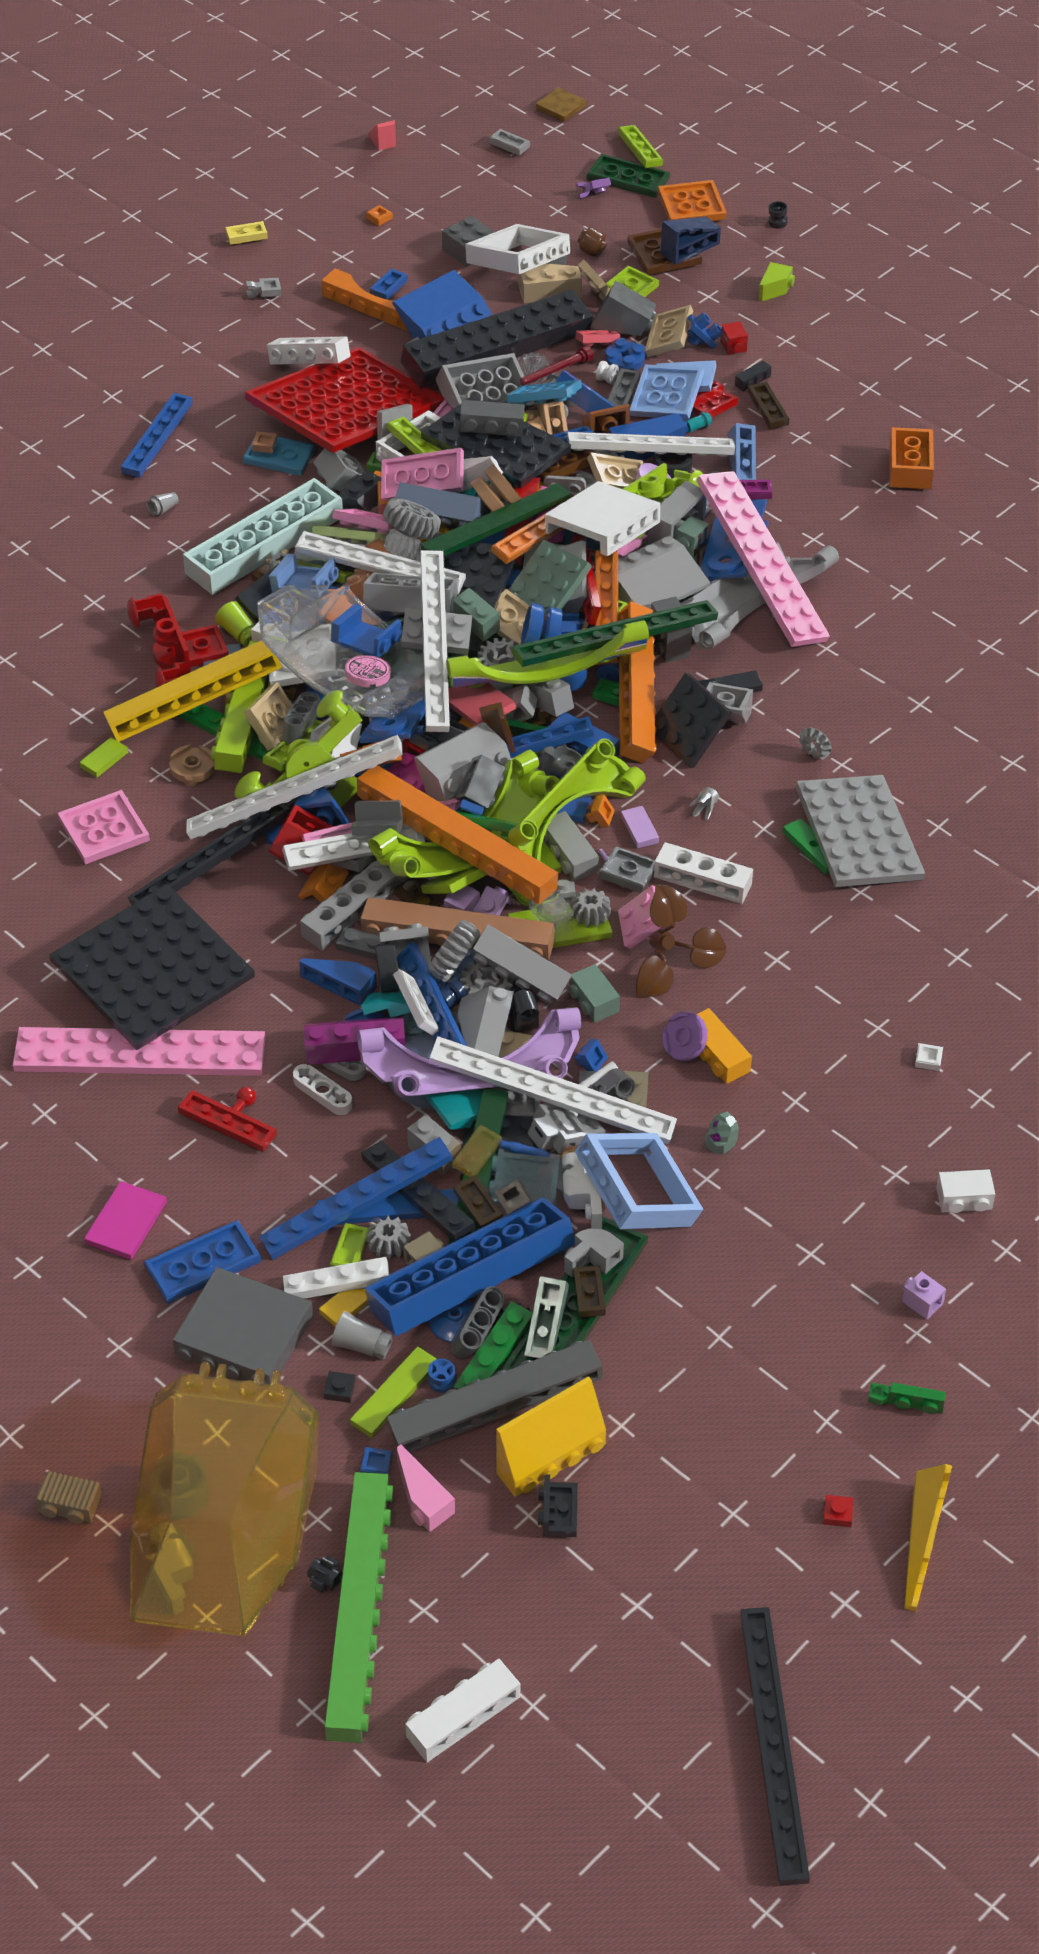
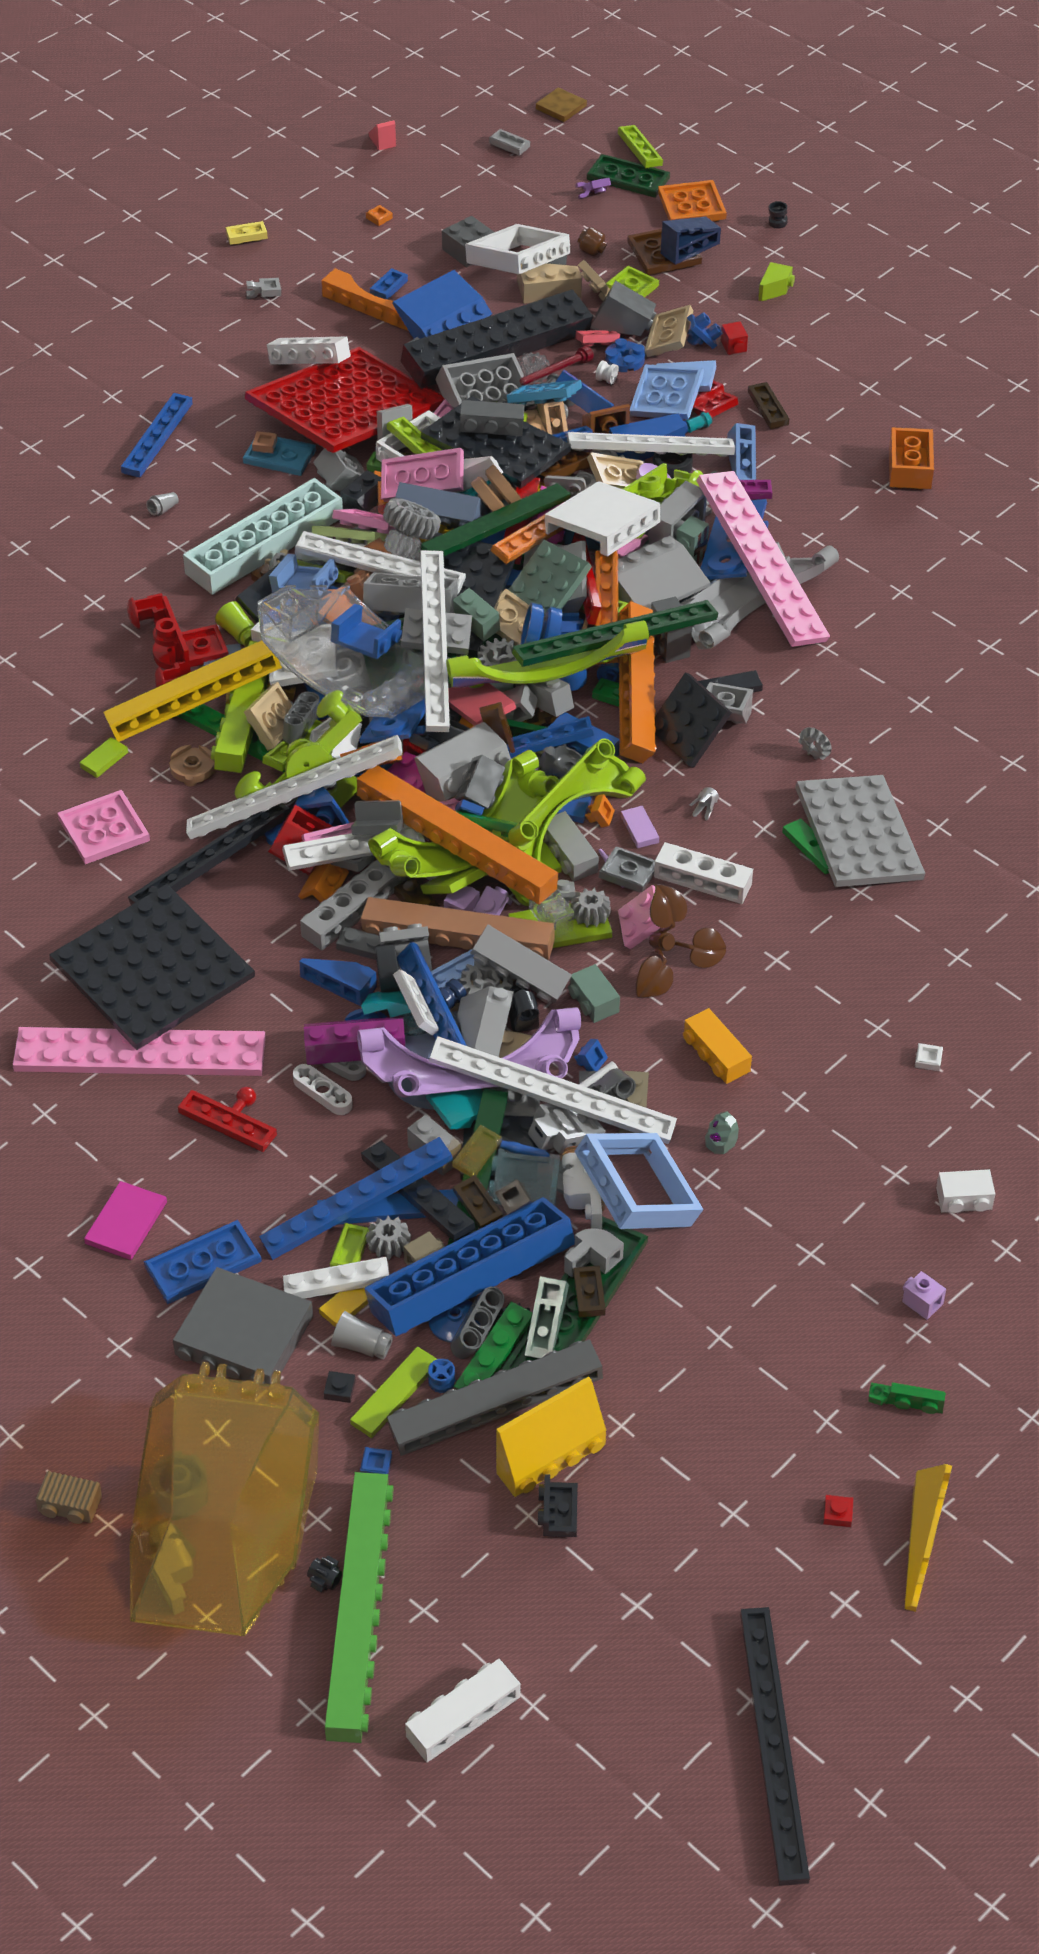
bright pink tile [345,656,390,687] -> none
bright pink slope [397,1445,455,1532] -> none
light grey gear [428,919,480,982] -> none
dark grey plate [608,368,640,407] -> none
medium lavender tile [662,1011,707,1061] -> none
black piece [735,361,772,391] -> none

